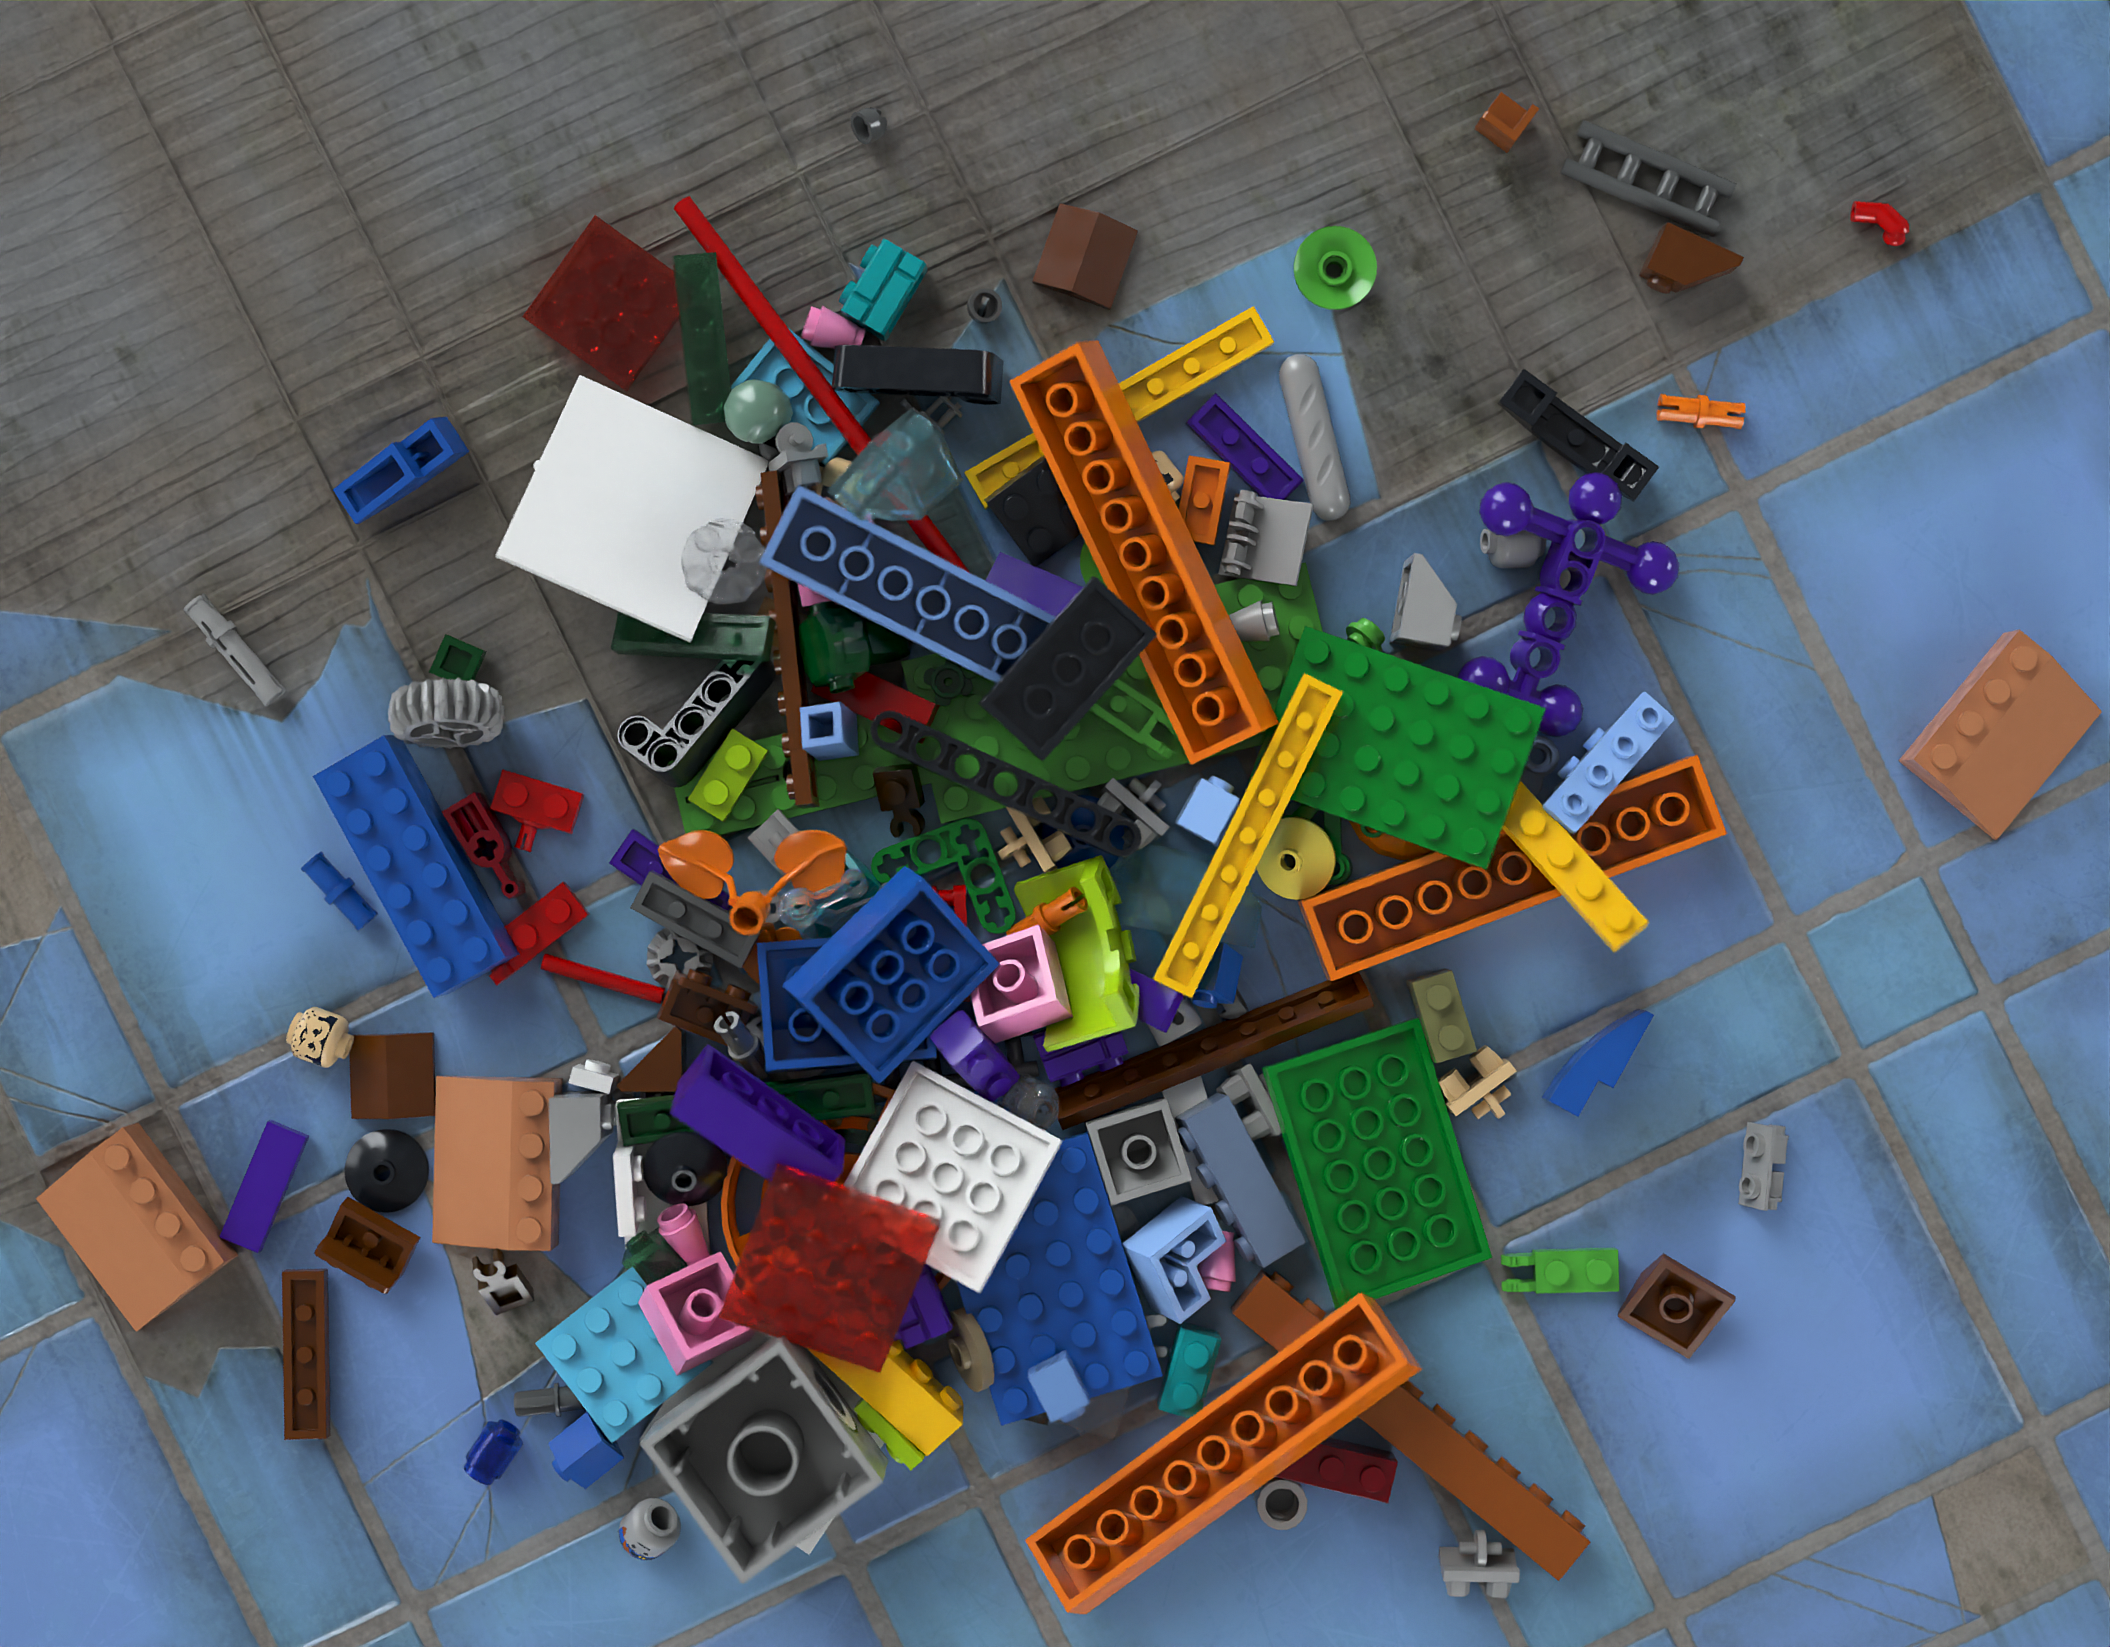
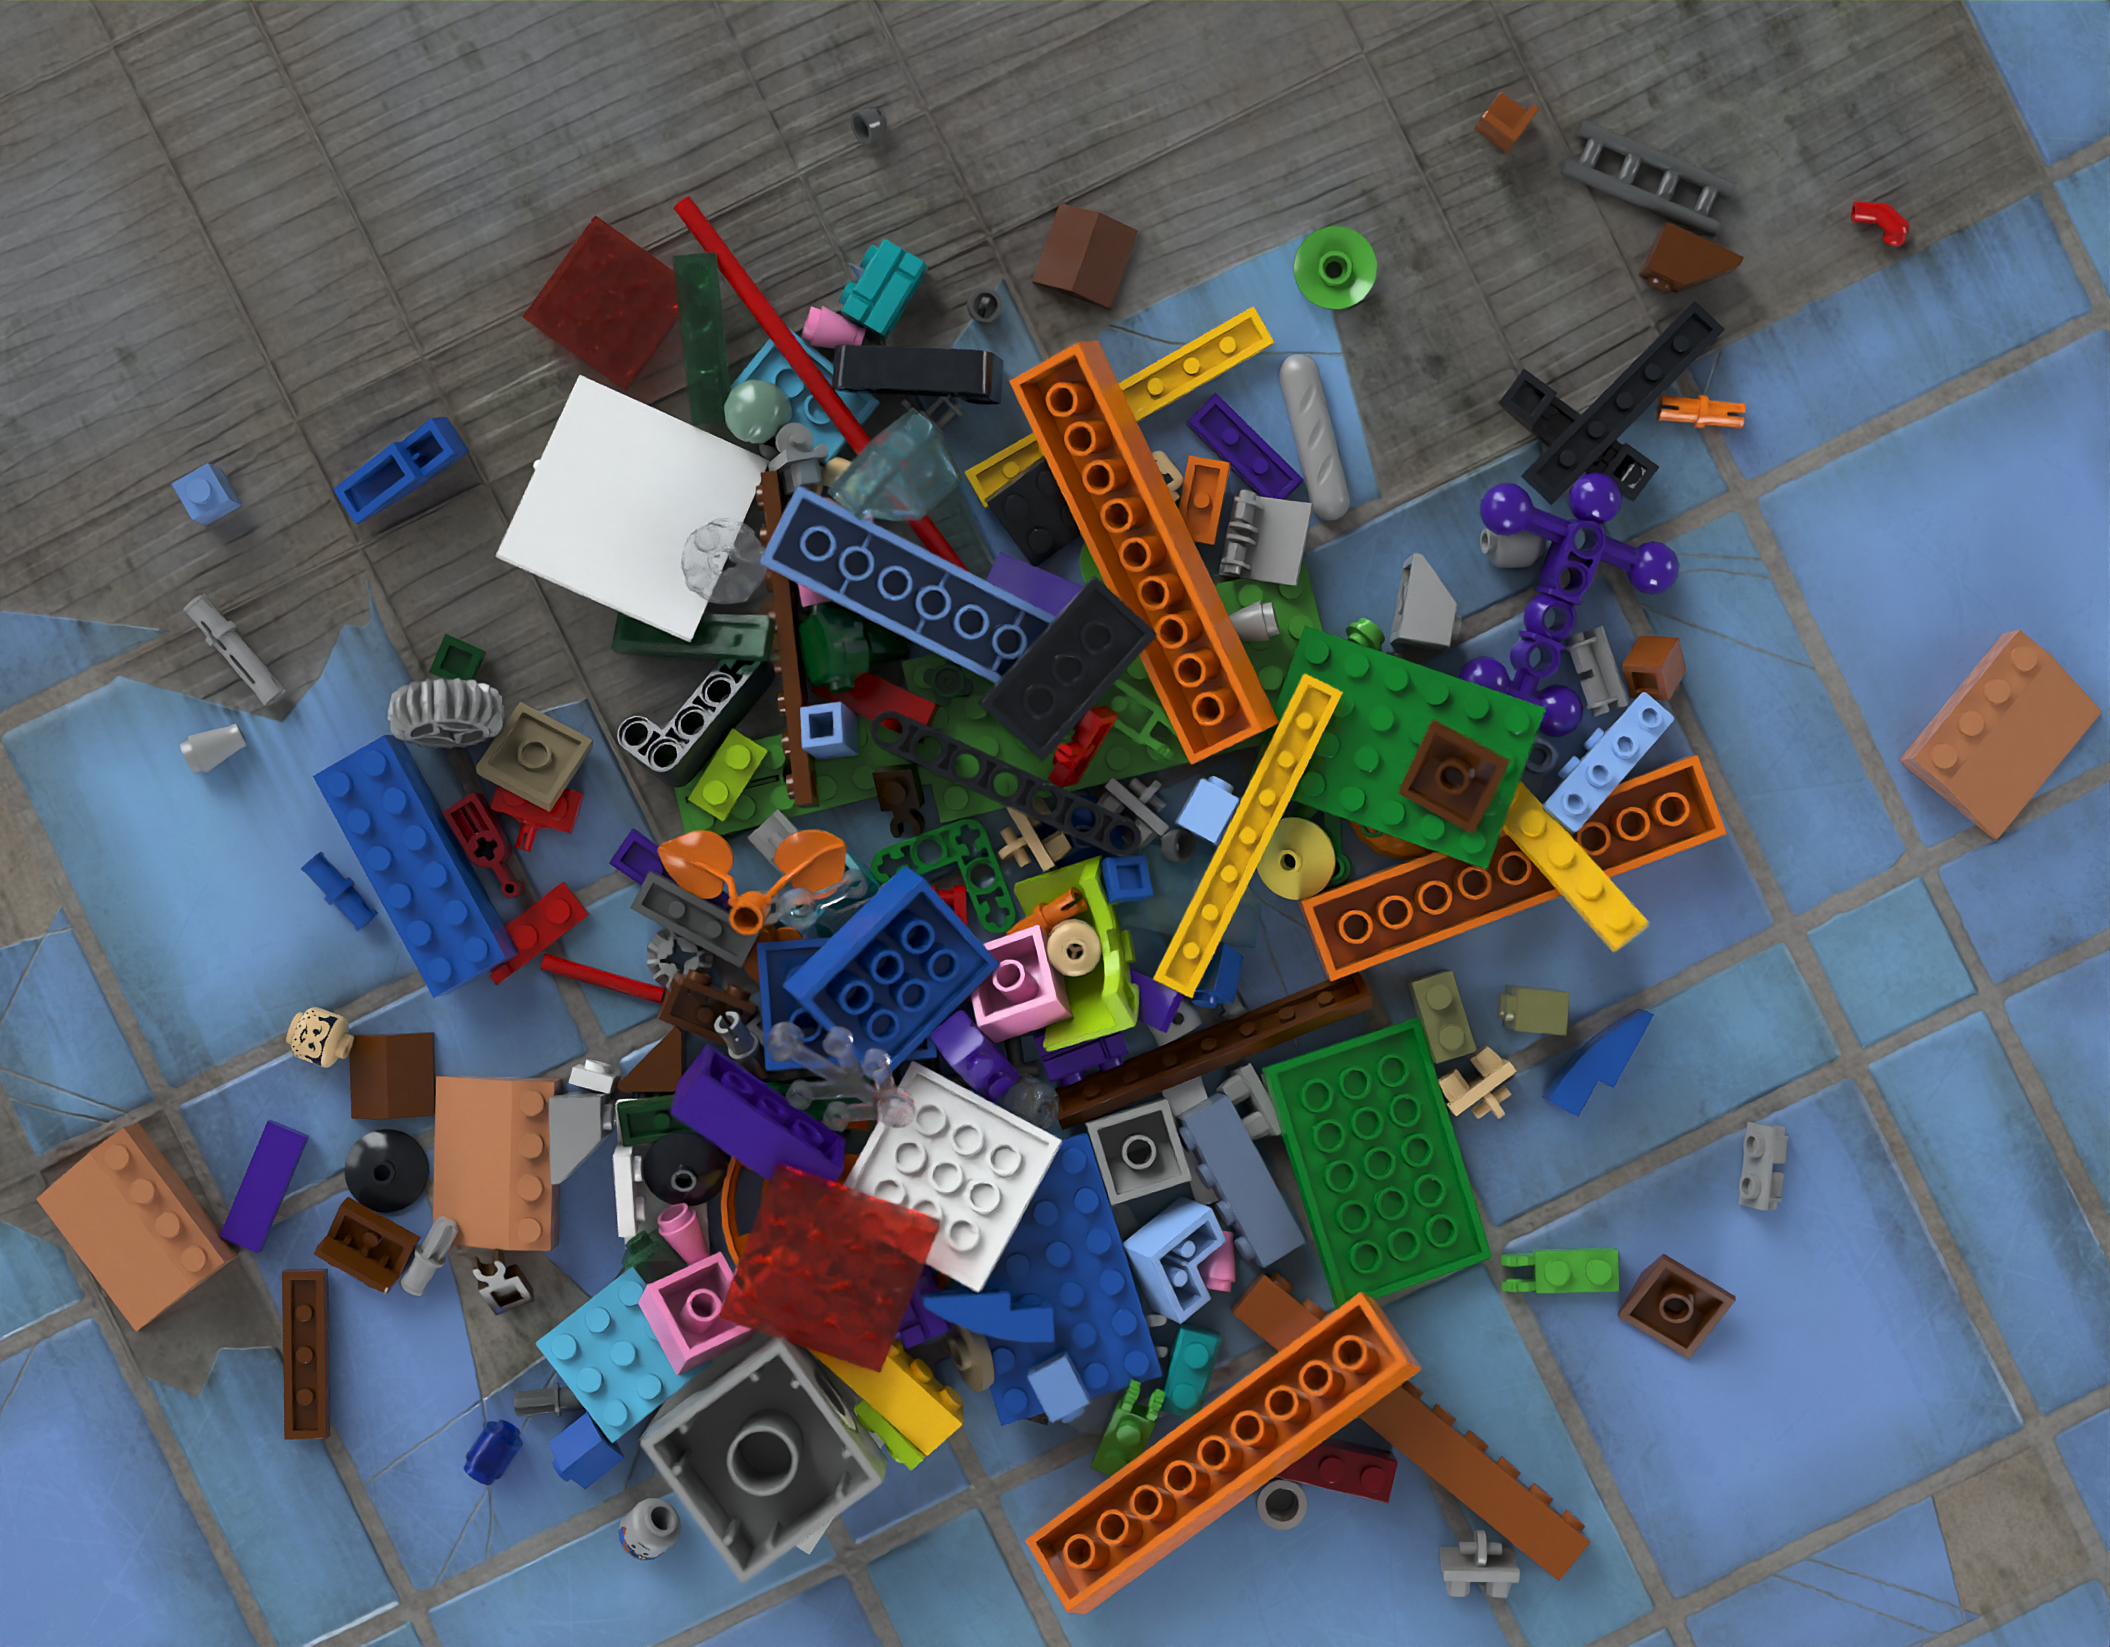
none -> medium blue brick [172,463,242,526]
none -> light grey cone [179,723,247,774]
none -> light grey axle [400,1216,459,1296]
none -> dark tan plate [476,702,593,812]
none -> clear plant [766,1022,916,1131]
none -> blue slope [920,1287,1054,1342]
none -> tan head [1046,919,1102,977]
none -> red plate [1048,705,1119,788]
none -> bright green hinge [1090,1379,1165,1476]
none -> blue plate [1101,855,1153,903]
none -> dark grey hinge [1159,829,1196,863]
none -> reddish brown slope [1398,720,1510,834]
none -> olive brick [1497,985,1570,1035]
none -> black plate [1521,301,1725,505]
none -> light grey hinge [1565,626,1630,717]
none -> dark orange panel [1622,636,1686,701]

